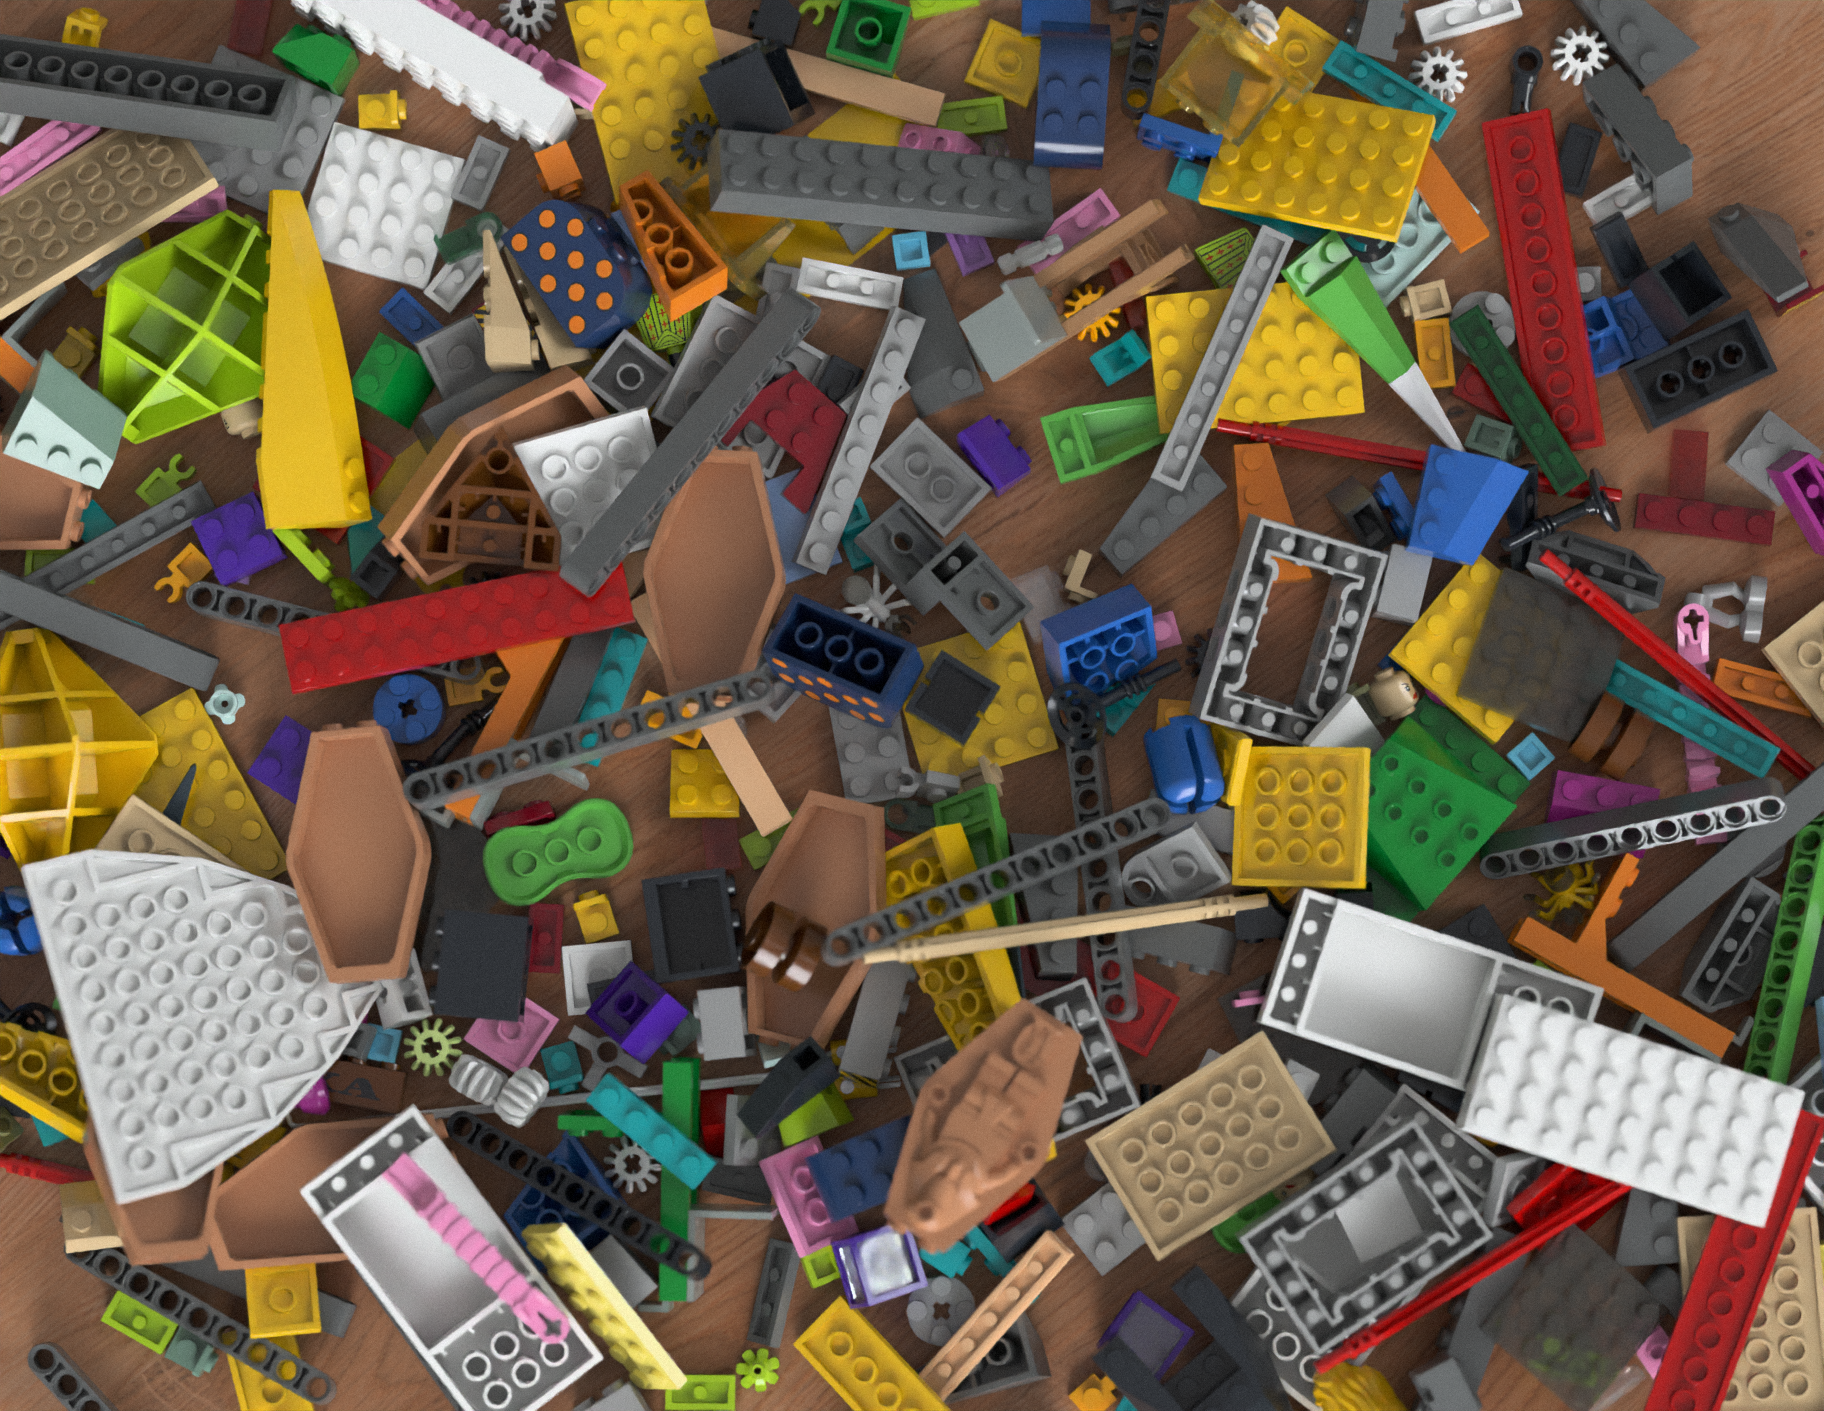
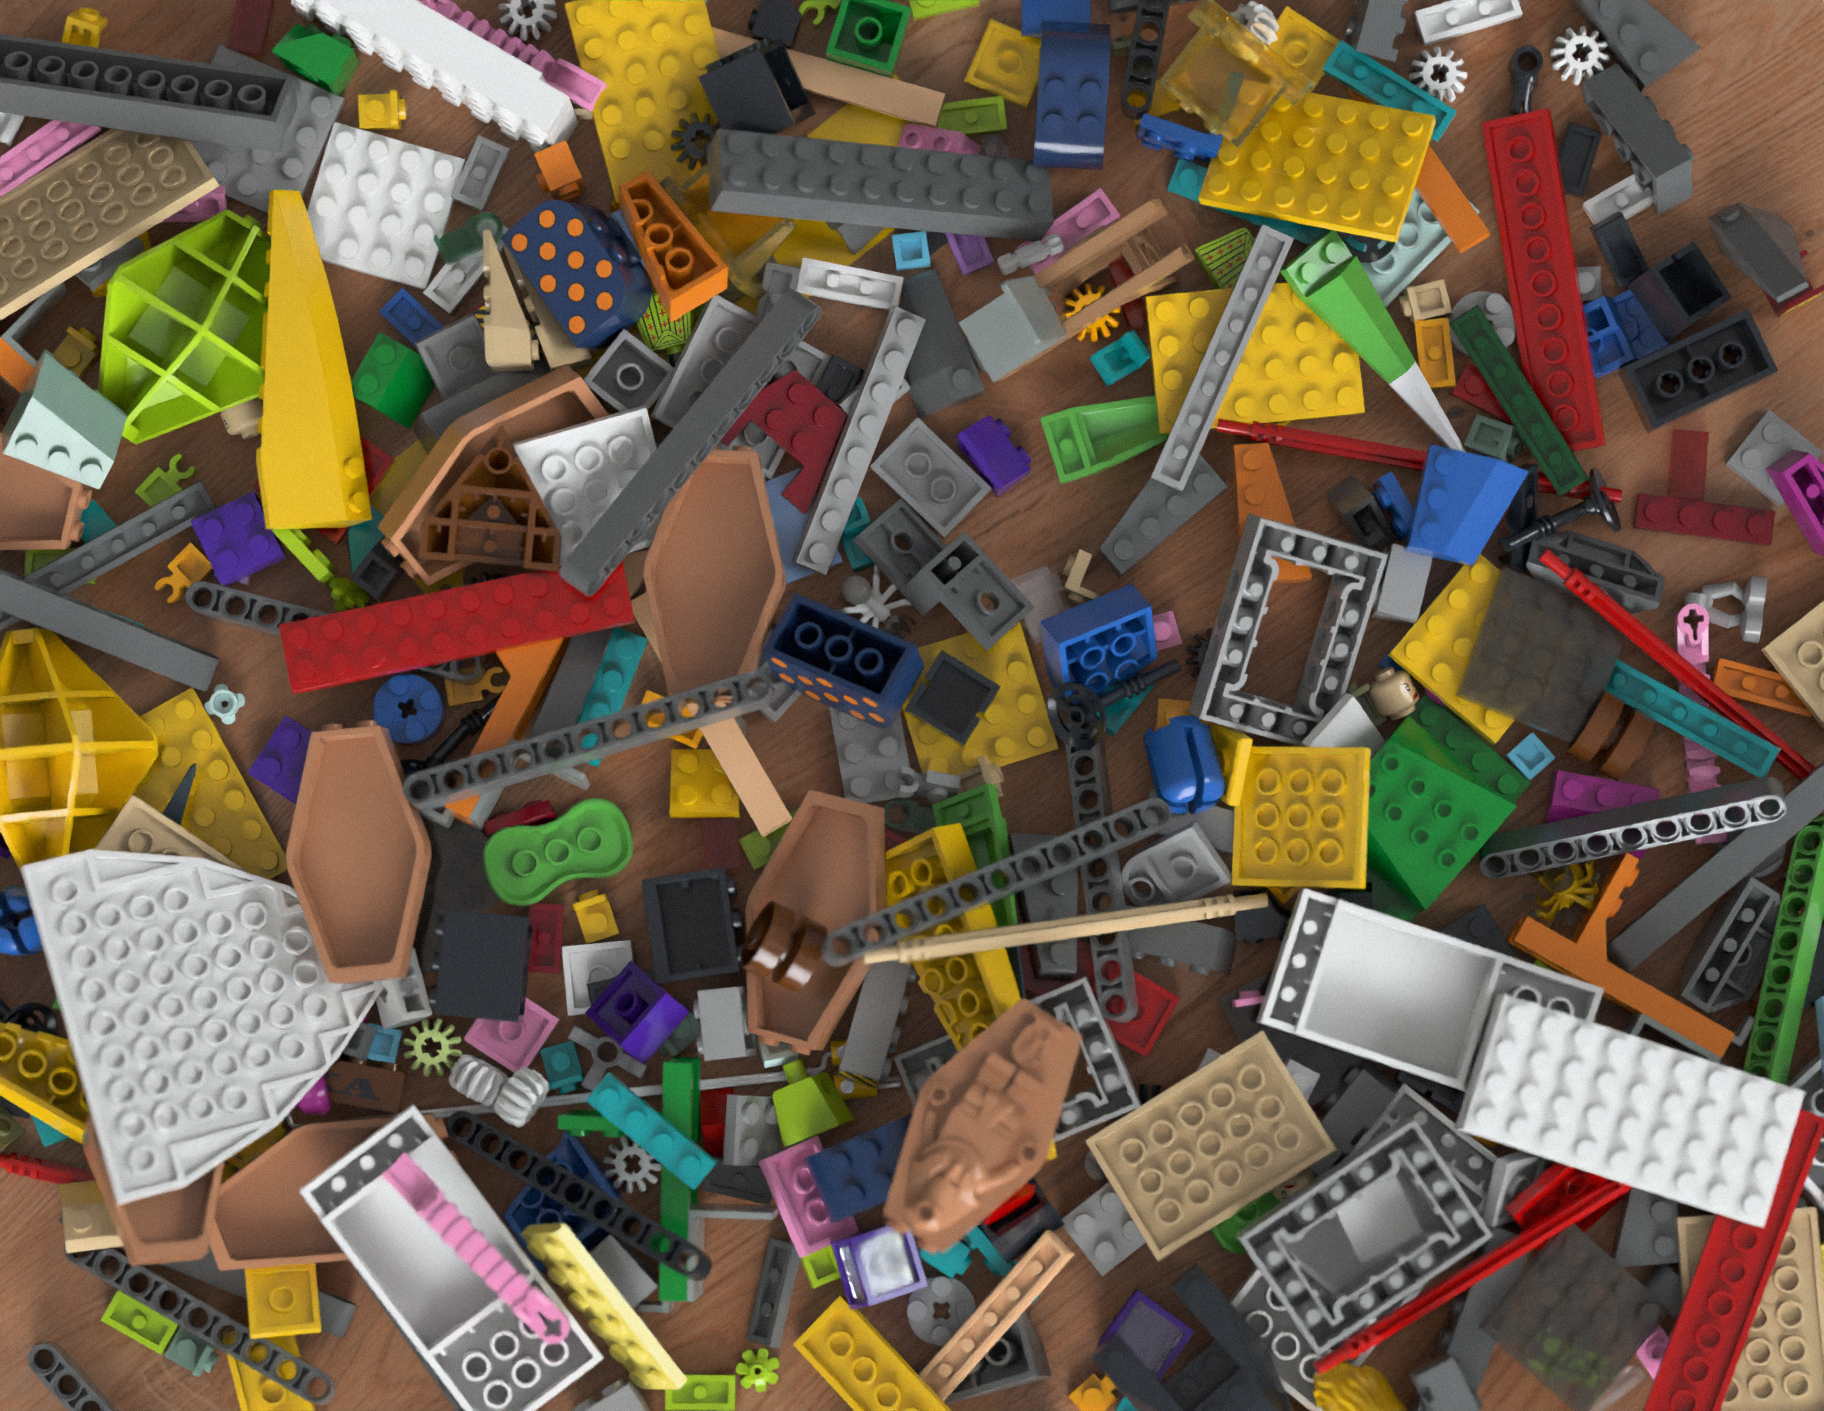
black slope [736,1036,840,1140] -> none

